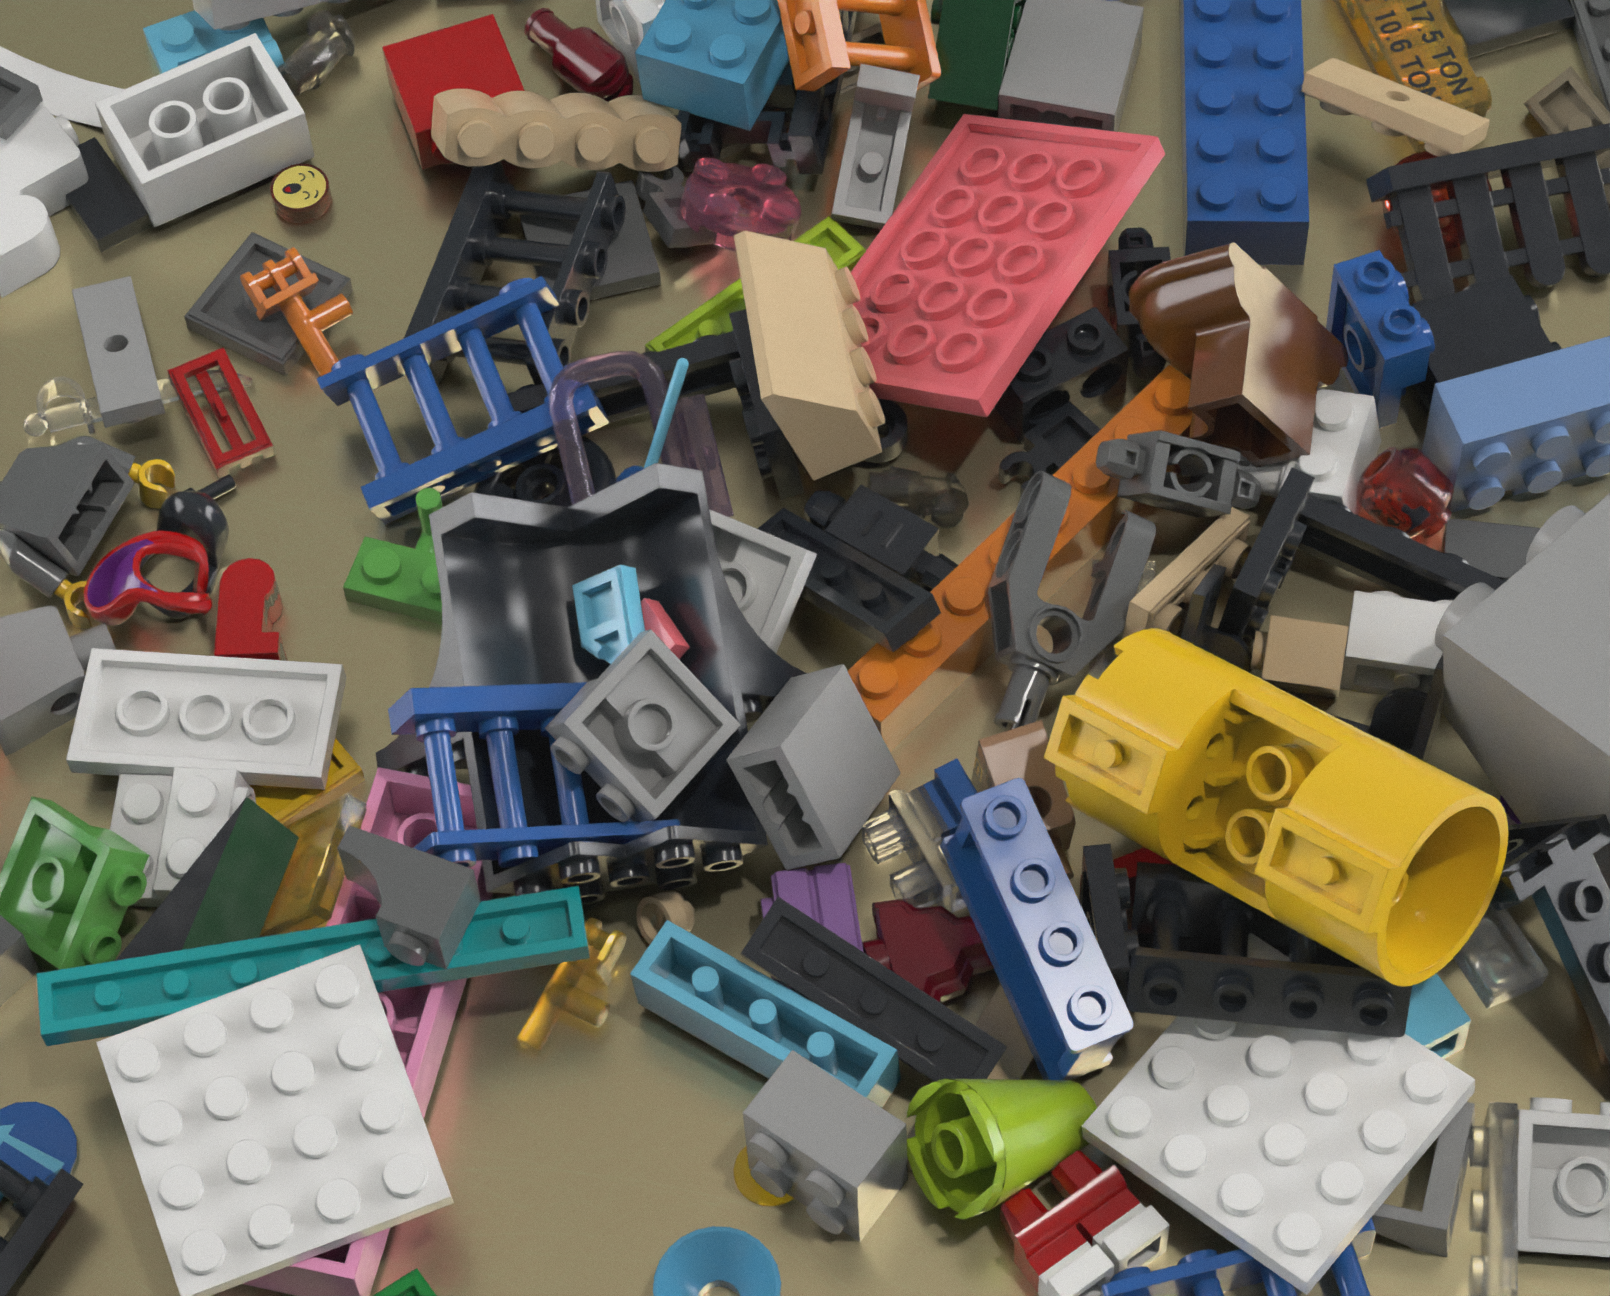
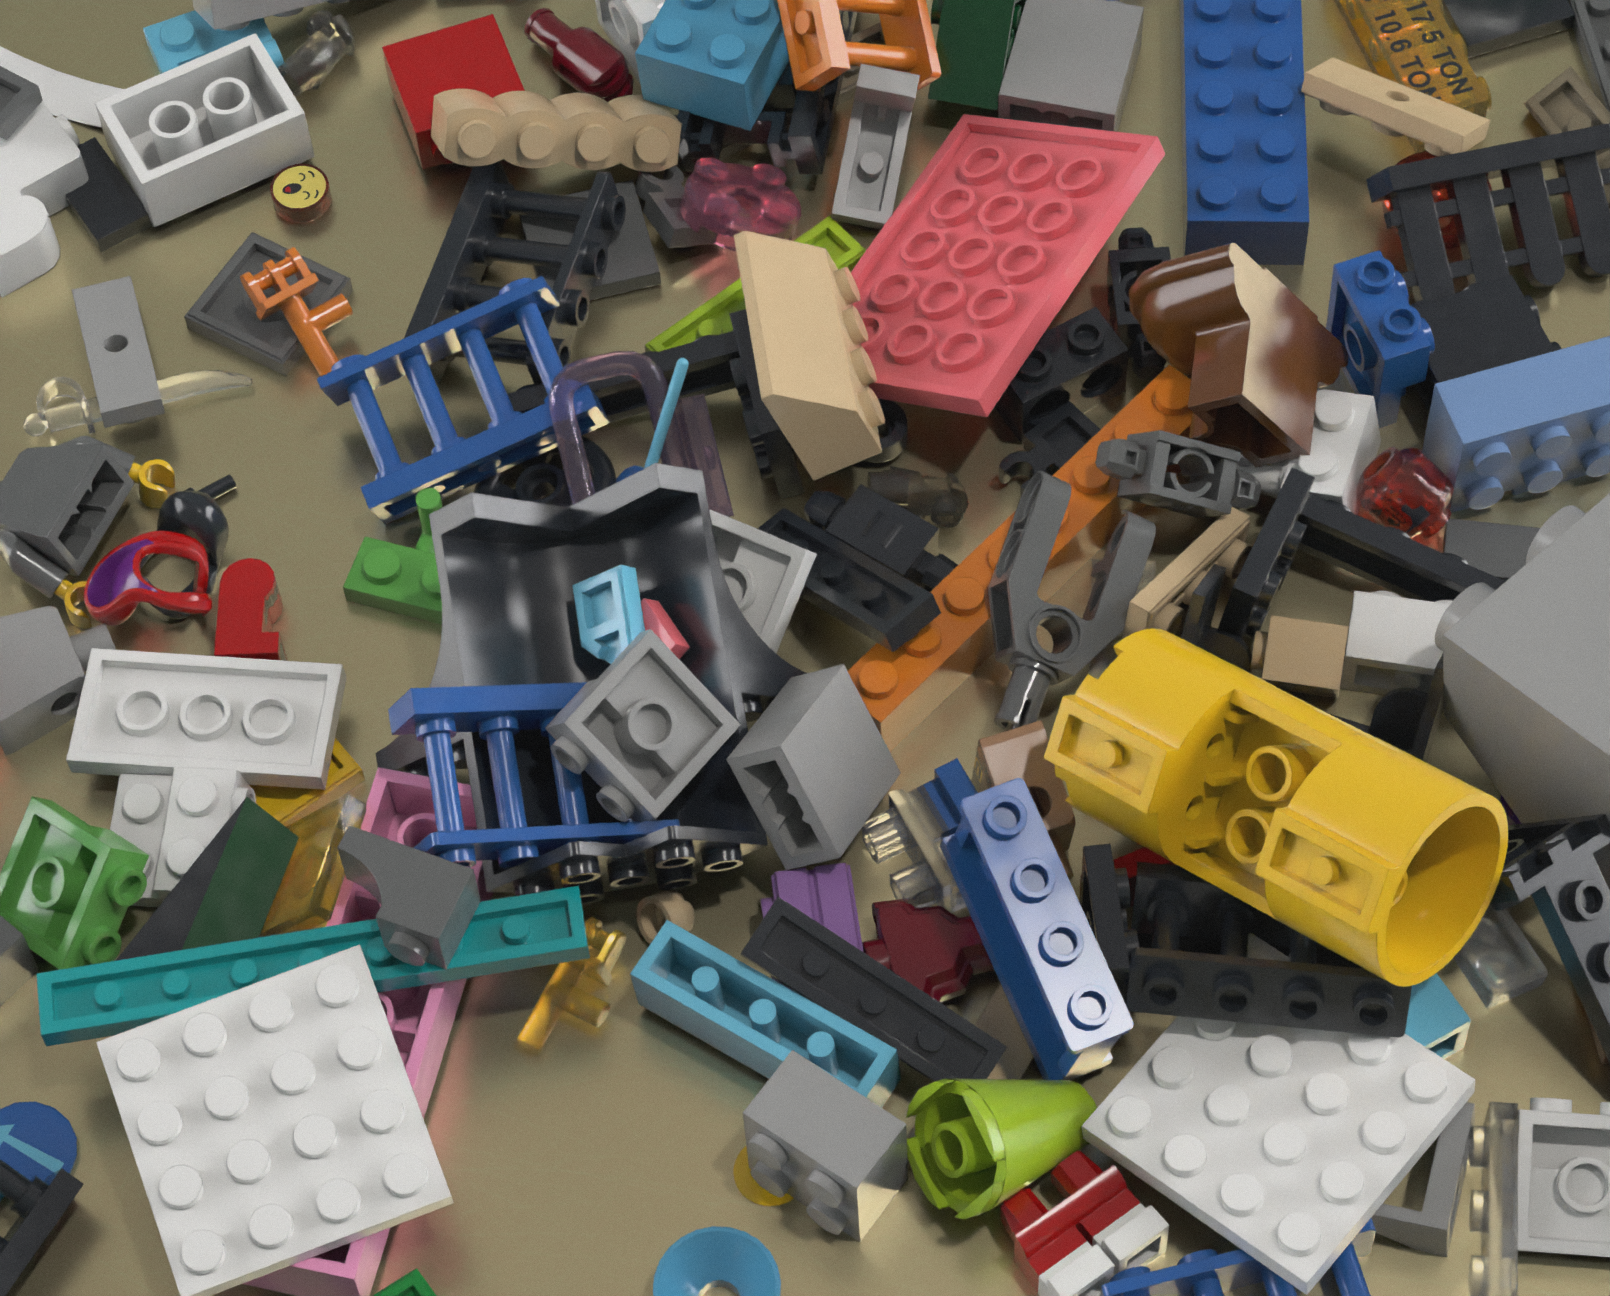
red tile [167,347,275,479] -> none

